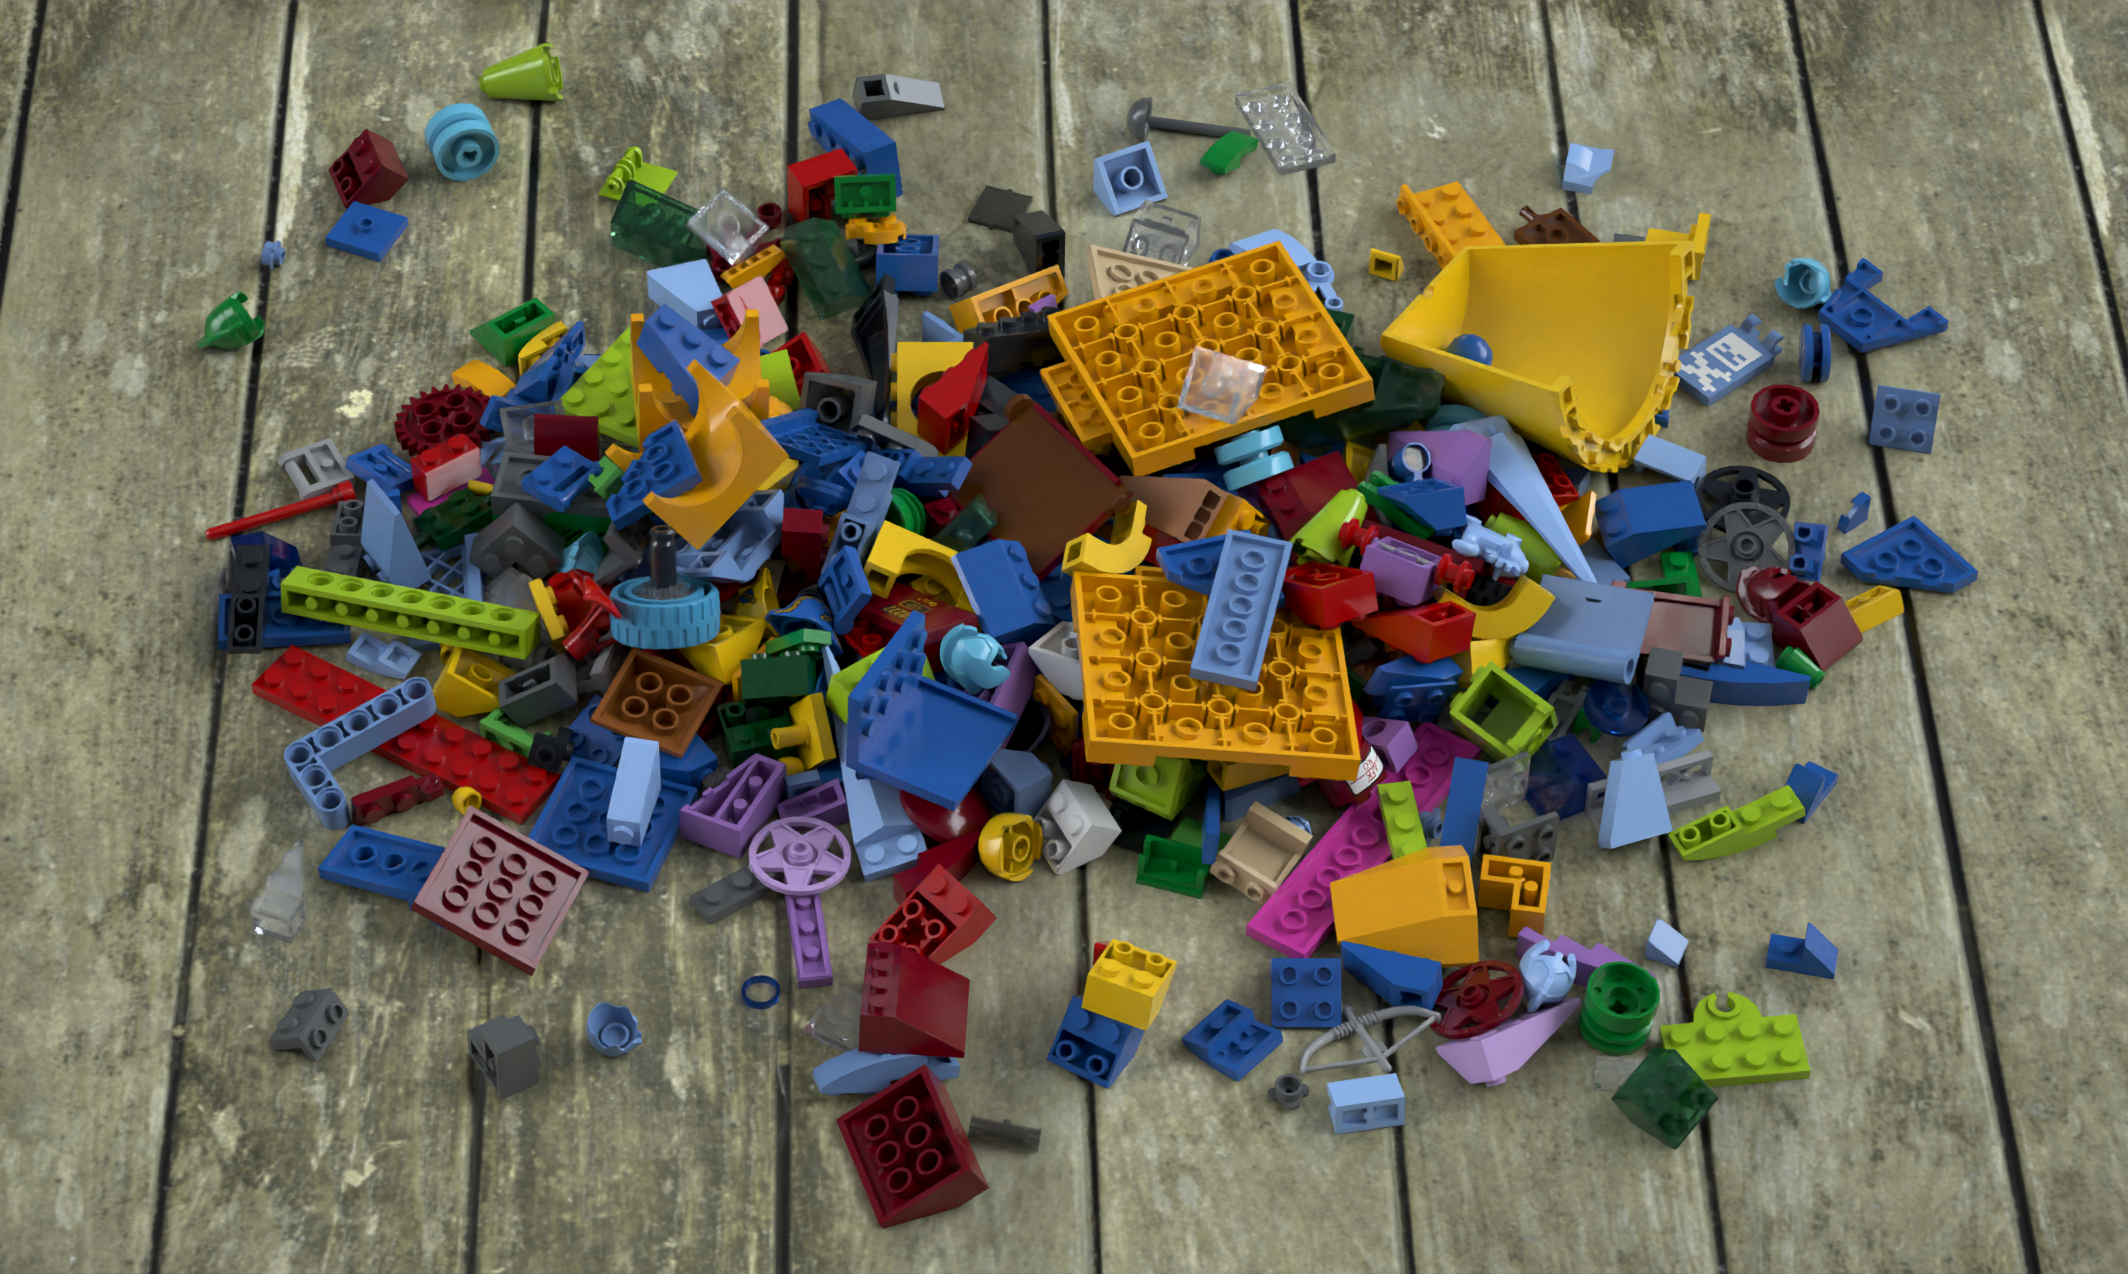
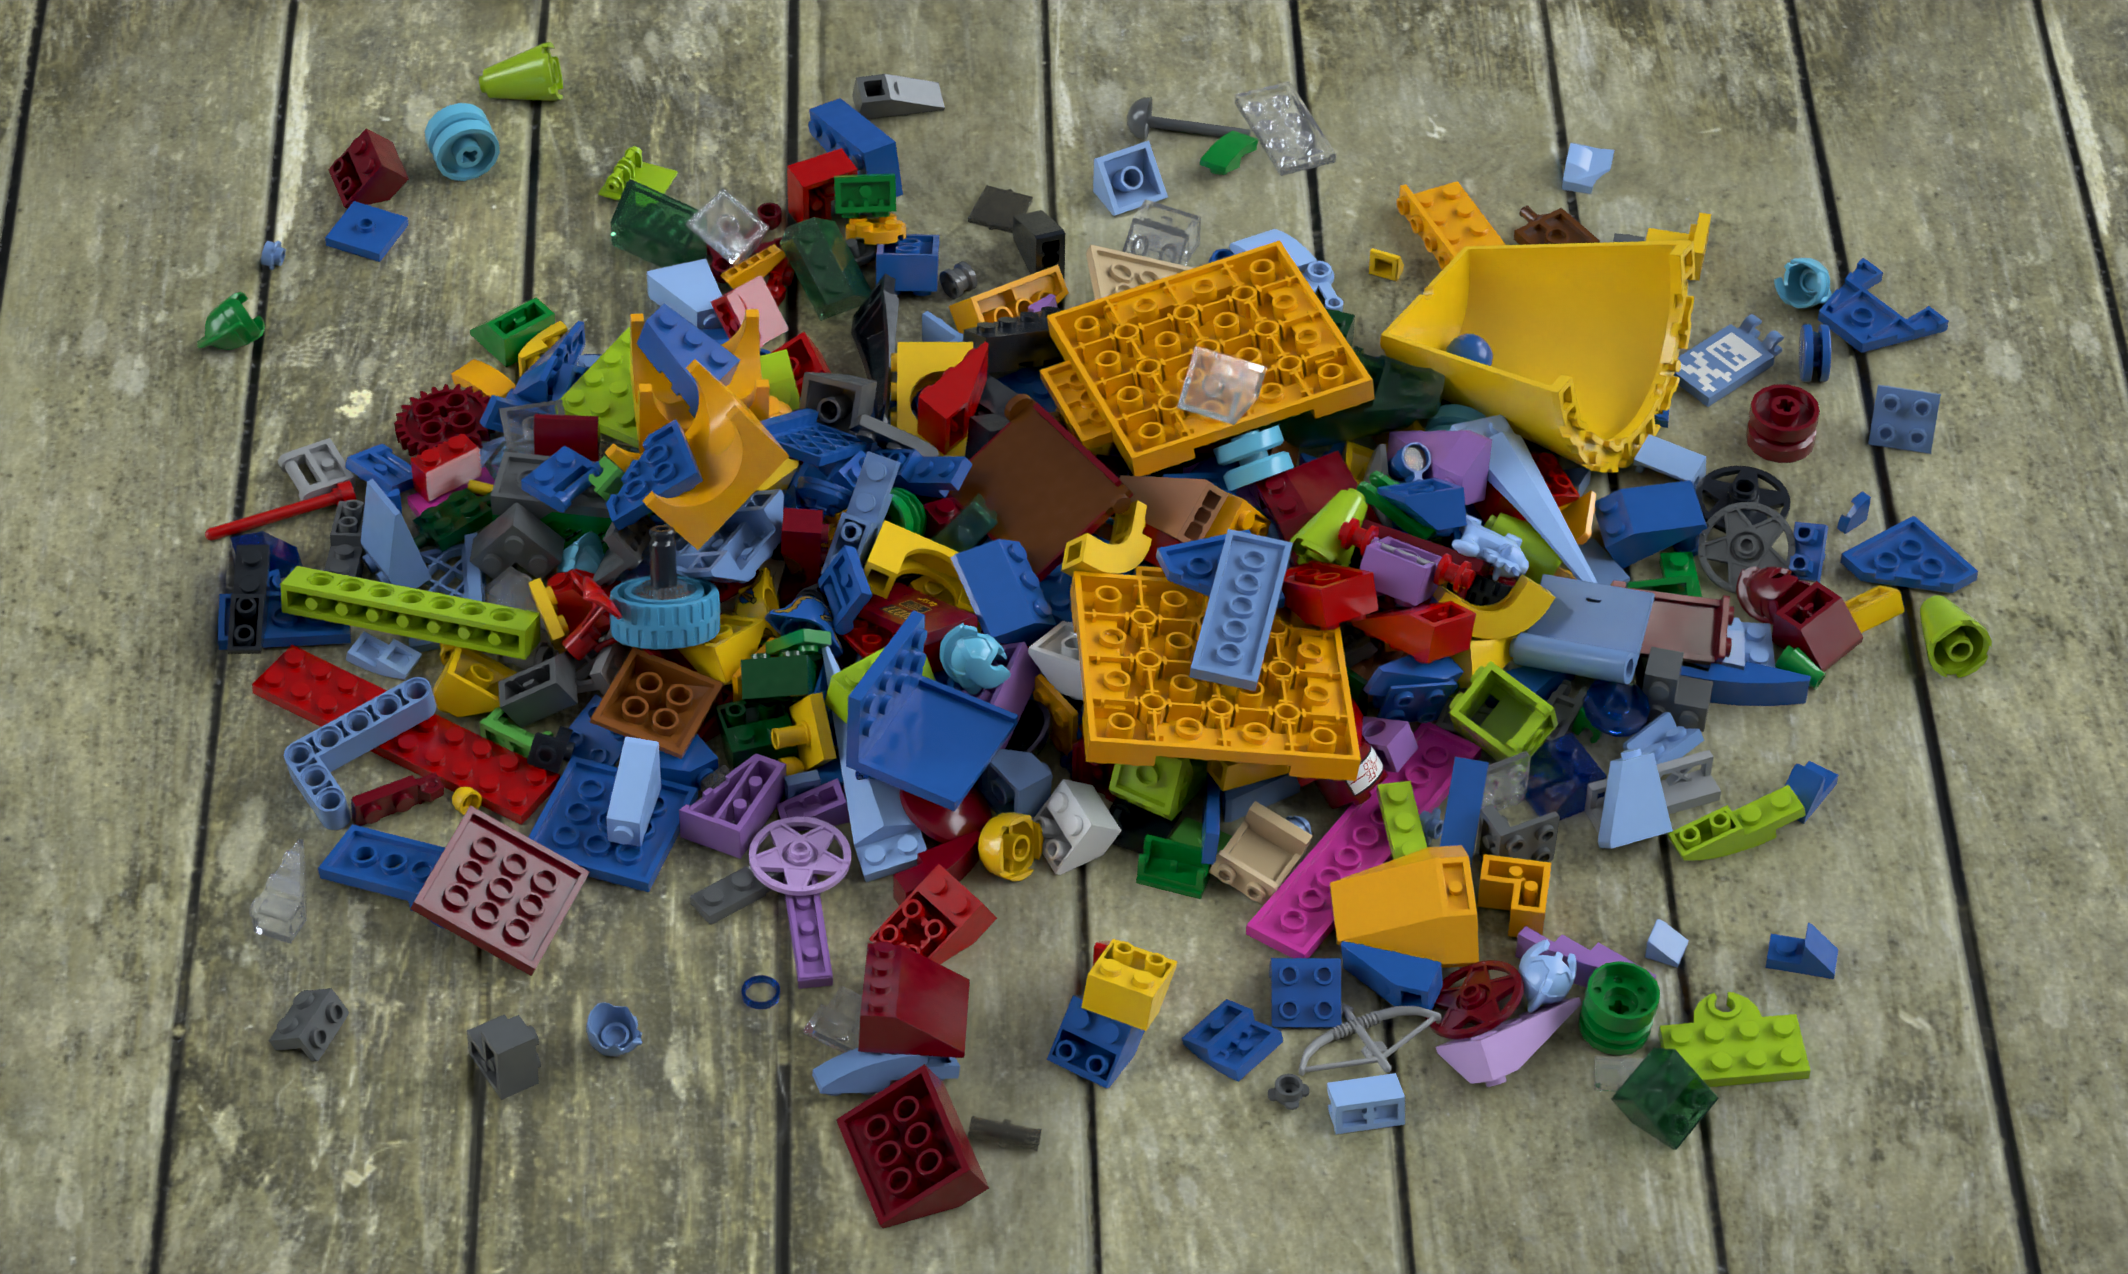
none -> lime cone [1920,595,1992,678]

